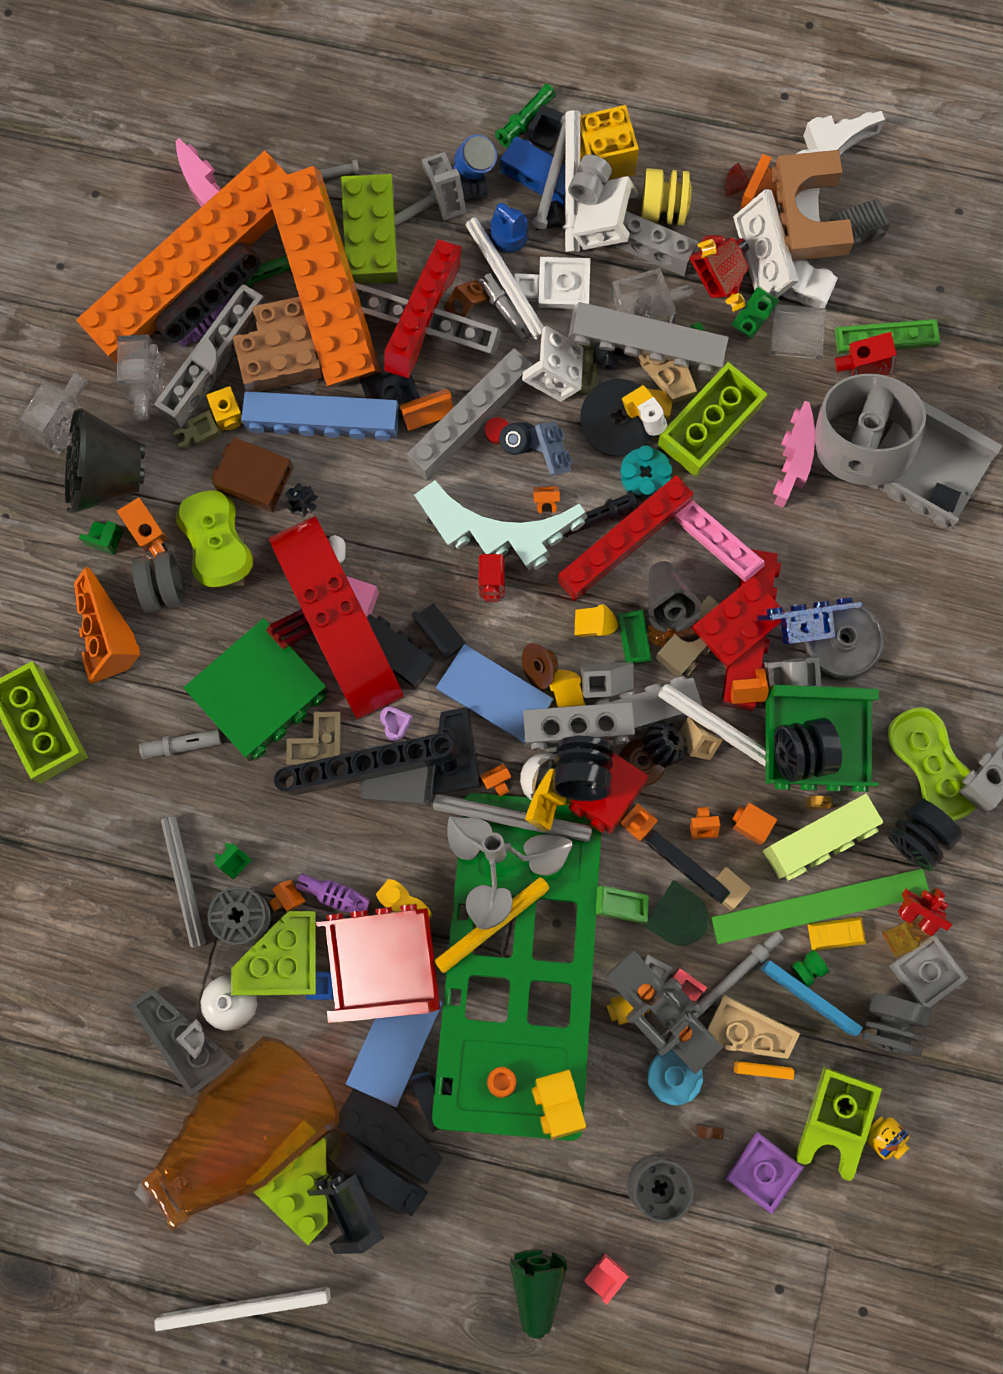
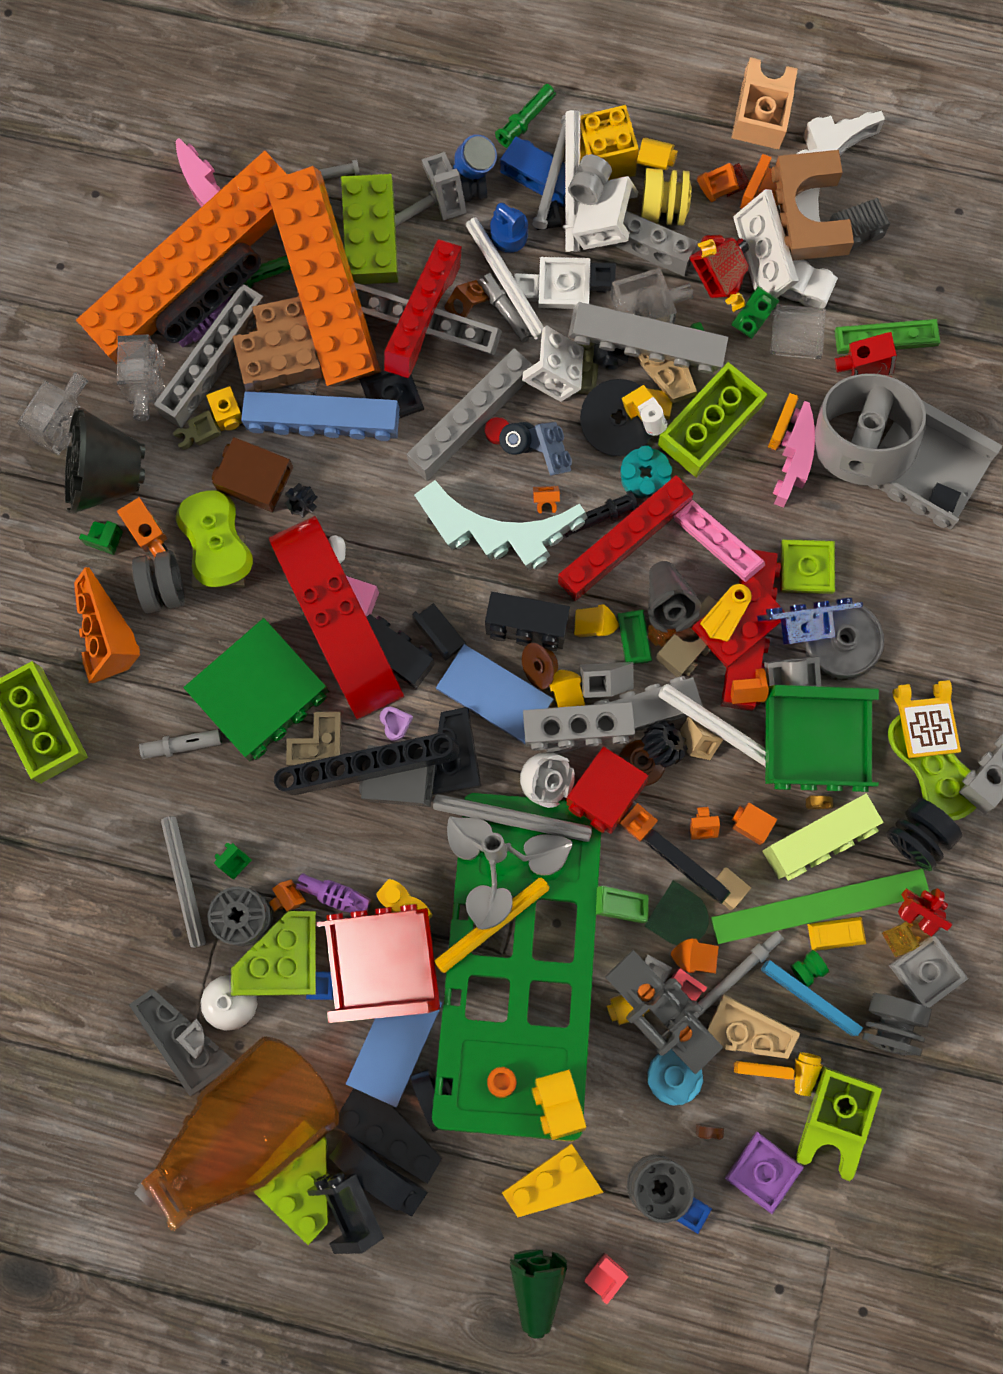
white tile [154,1287,331,1331] -> none
light grey tile [190,338,217,375] -> none
dark red tile [266,609,314,650] -> none
orange panel [399,389,454,431] -> none
red brick [478,554,505,603] -> none
orange tile [480,763,511,796] -> none
yellow slope [525,769,566,831] -> none
black panel [529,104,564,151] -> none
black wheel [553,736,614,801] -> none
black wheel [774,717,842,783] -> none
yellow head [867,1116,909,1160] -> none
none -> black brick [485,591,570,651]
none -> yellow wing [502,1143,604,1217]
none -> black tile [590,263,616,292]
none -> yellow brick [637,138,678,170]
none -> orange tile [671,938,719,974]
none -> blue tile [676,1197,712,1234]
none -> orange tile [697,163,739,203]
none -> yellow piece [700,584,751,642]
none -> light nougat brick [731,57,797,150]
none -> light orange tile [768,393,799,450]
none -> lime plate [781,540,835,594]
none -> yellow cone [794,1052,823,1096]
none -> flag [892,680,961,759]

